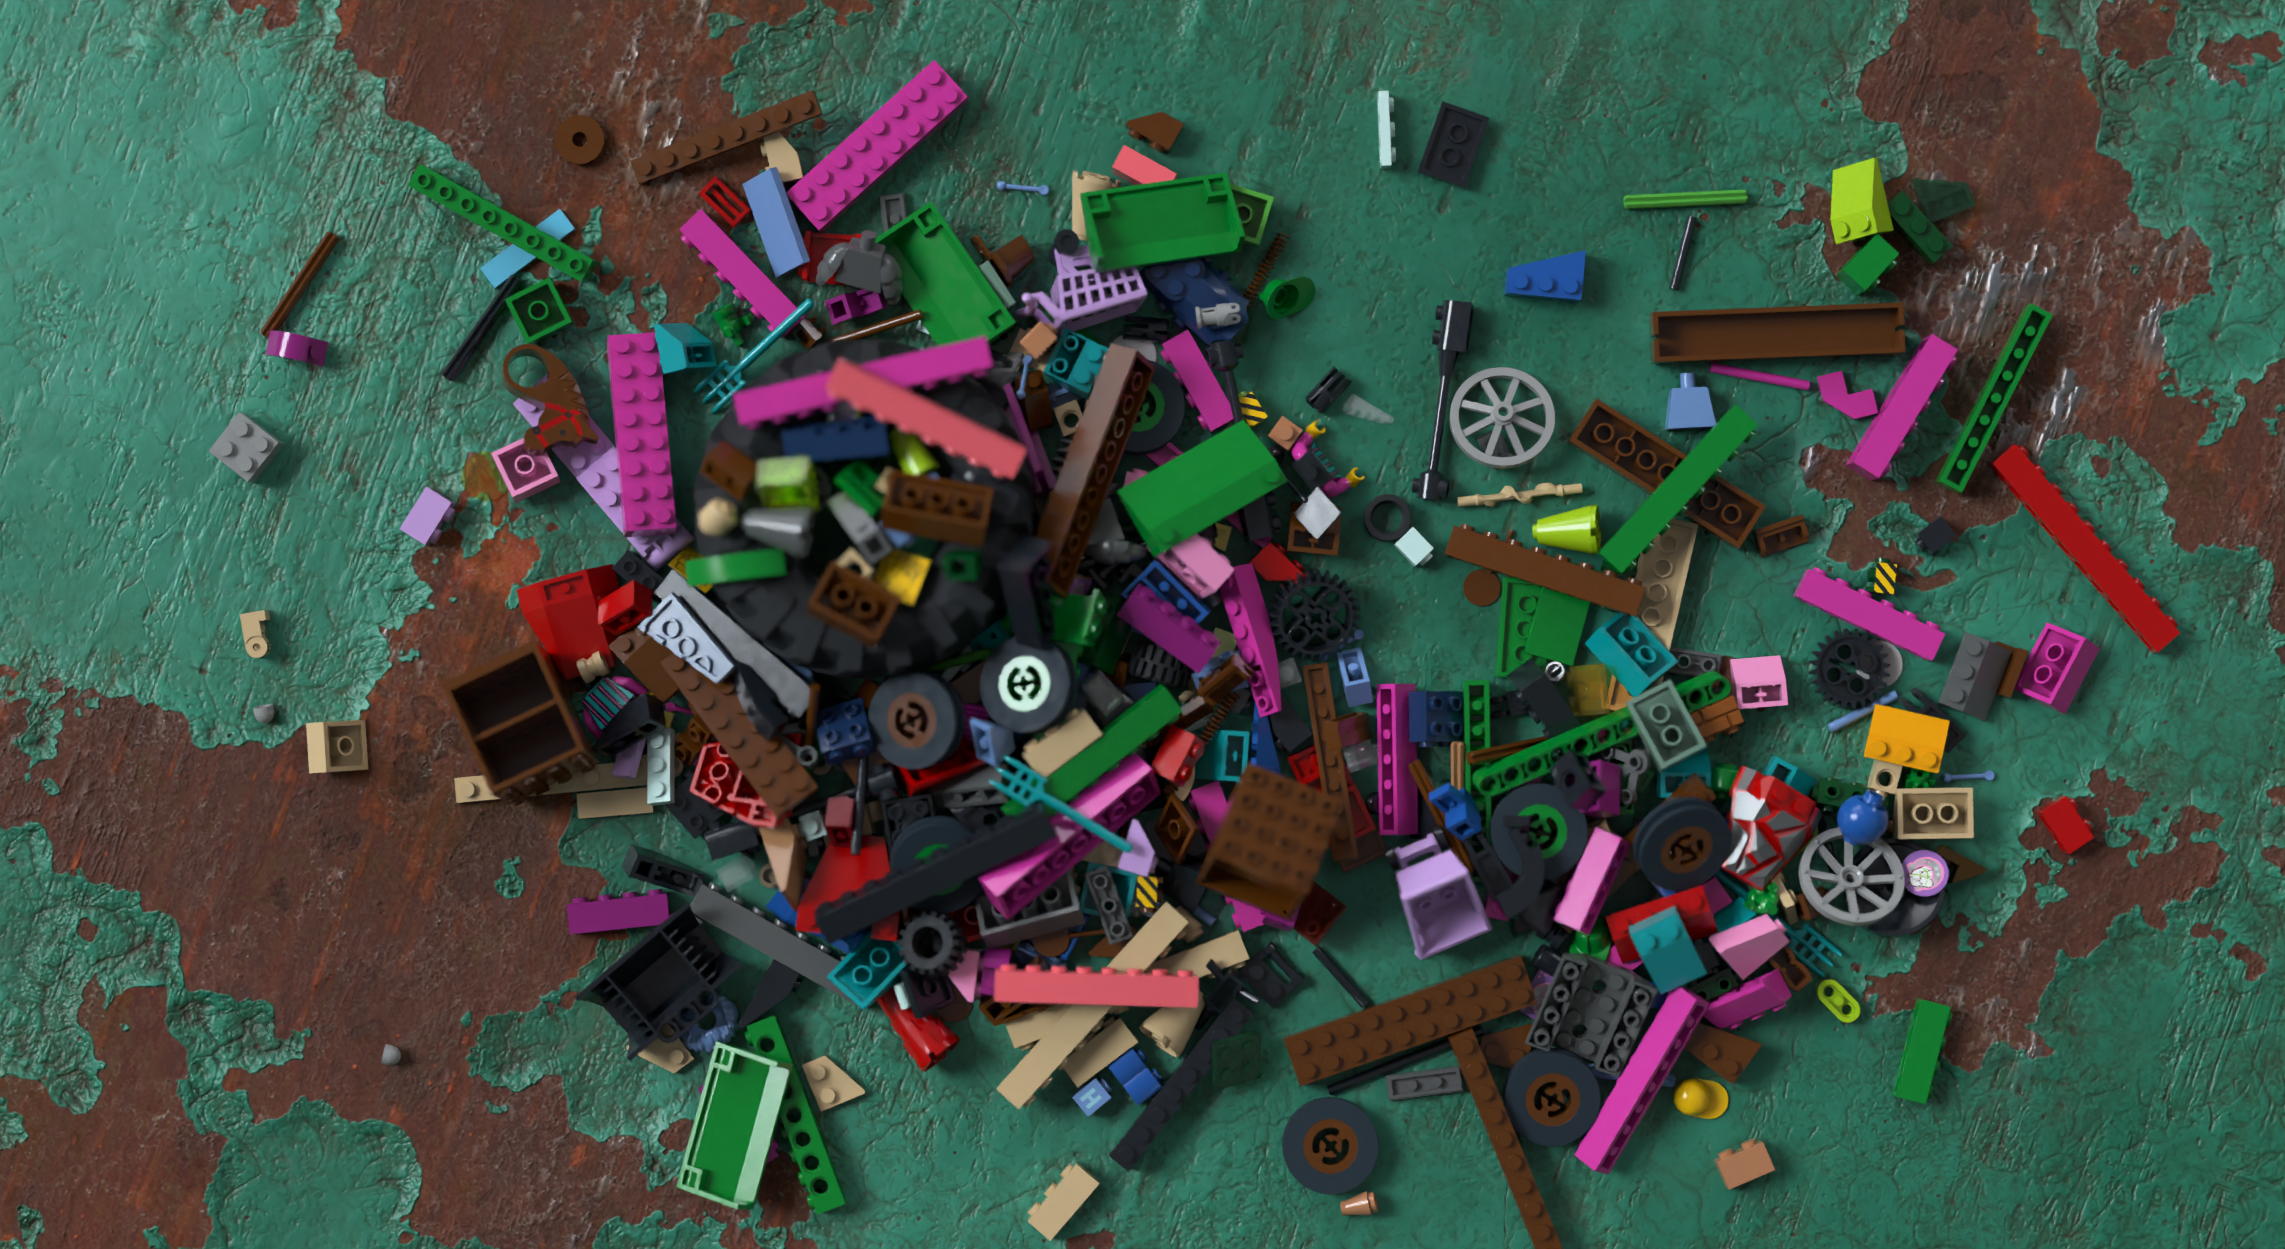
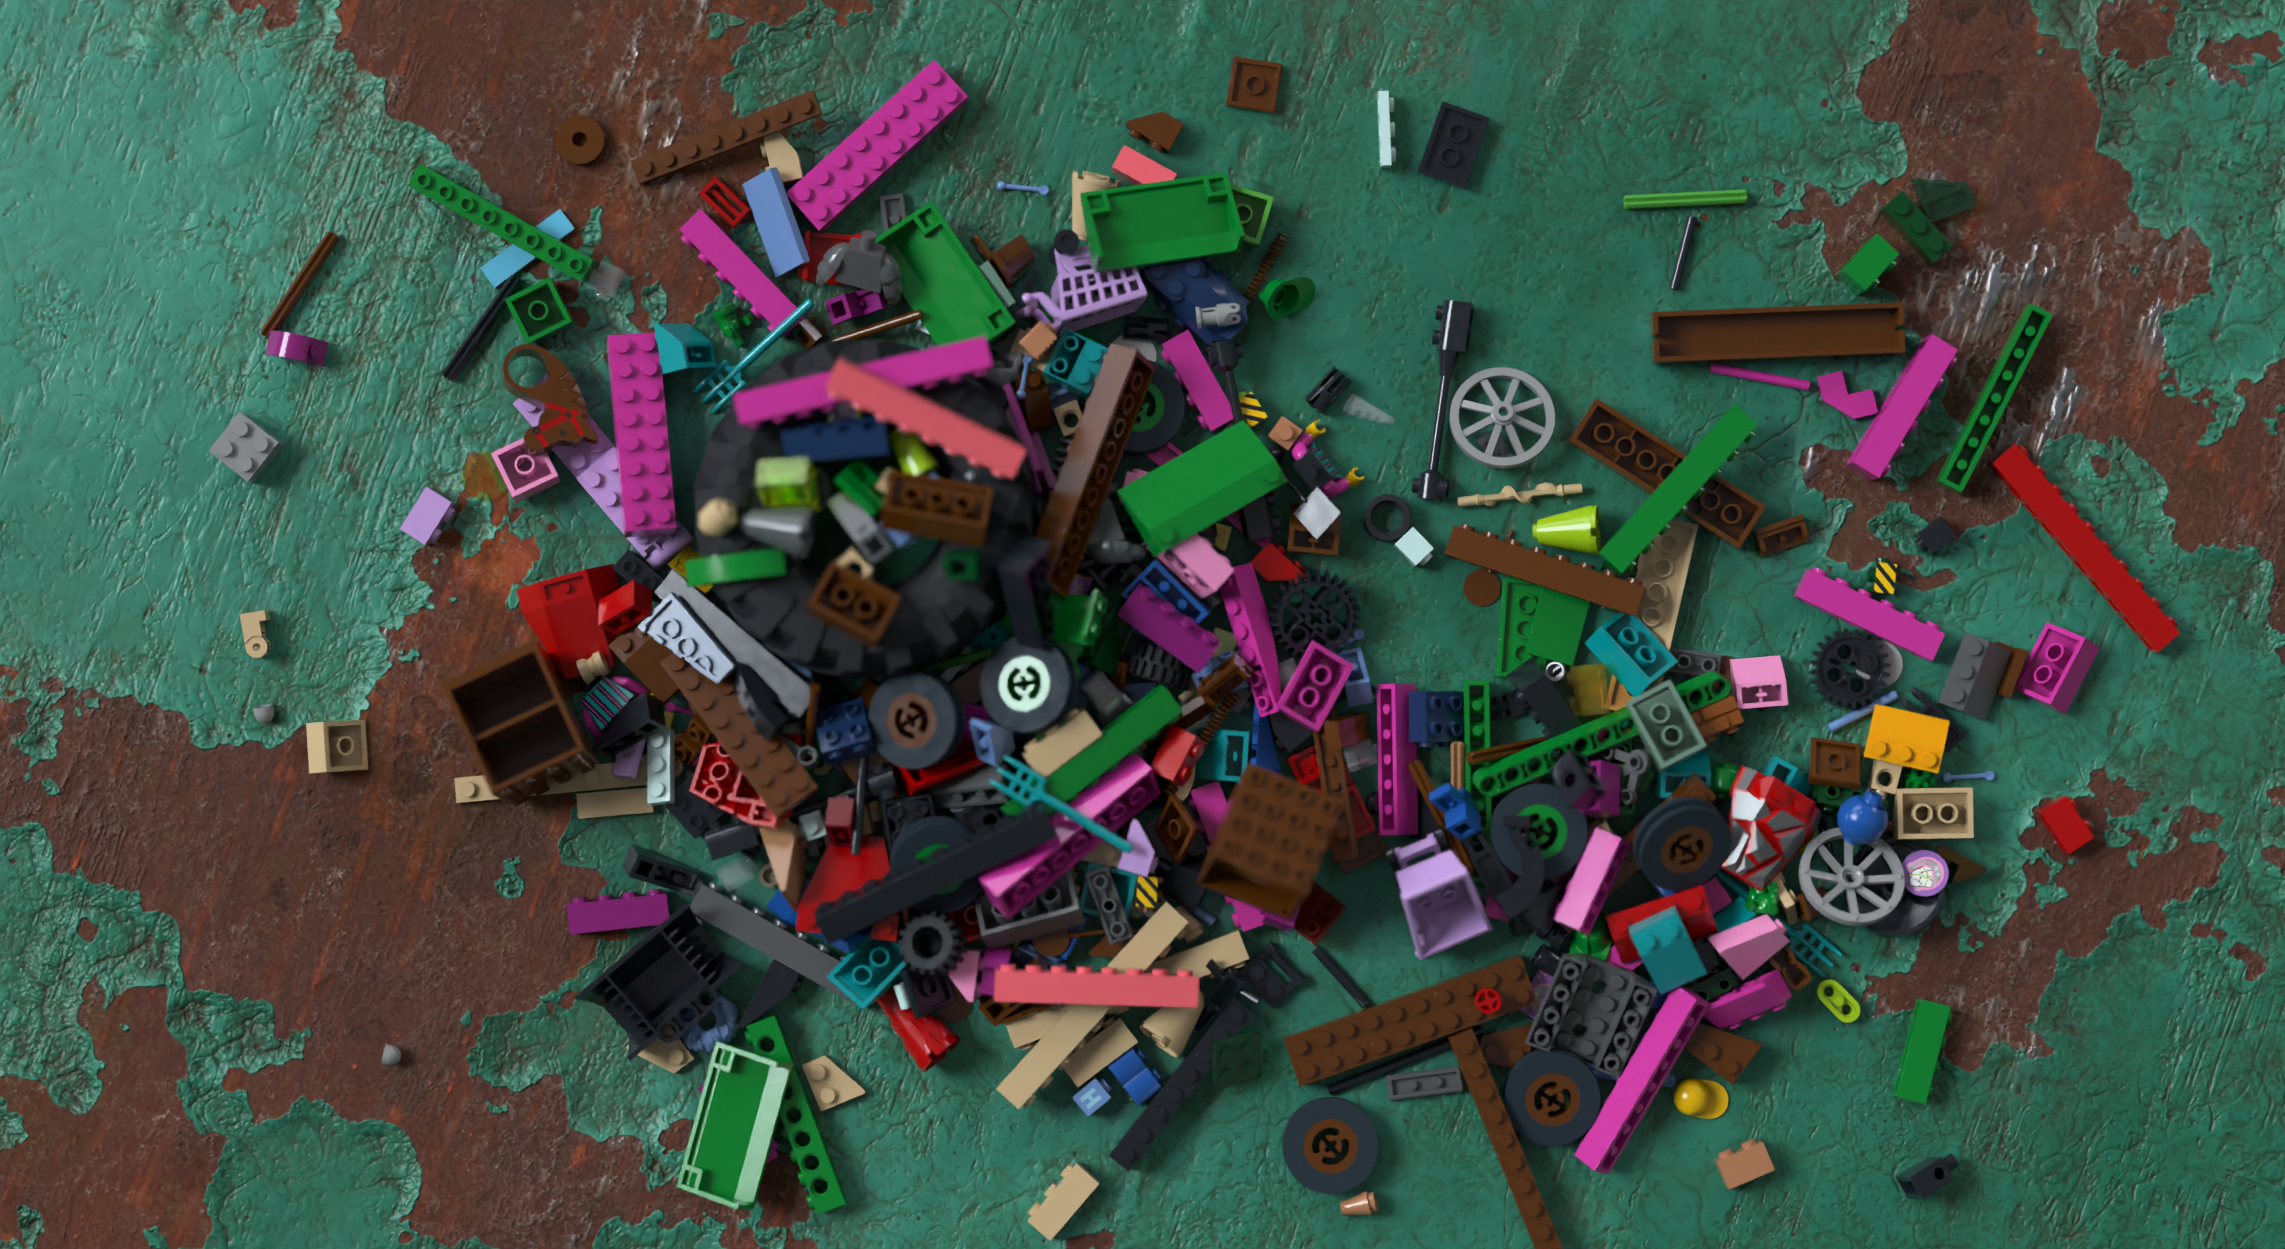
reddish brown panel [700,441,763,502] -> none
yellow sticker [873,549,930,605] -> none
blue wedge [1504,250,1586,303] -> none
medium blue torso [1665,373,1716,430] -> none
lime slope [1830,157,1894,244] -> none
none -> clear brick [589,261,627,302]
none -> reddish brown tile [1226,56,1283,114]
none -> dark pink slope [1276,641,1354,731]
none -> red wheel [1474,988,1501,1014]
none -> reddish brown tile [1808,737,1861,790]
none -> black torso [1895,1154,1959,1199]

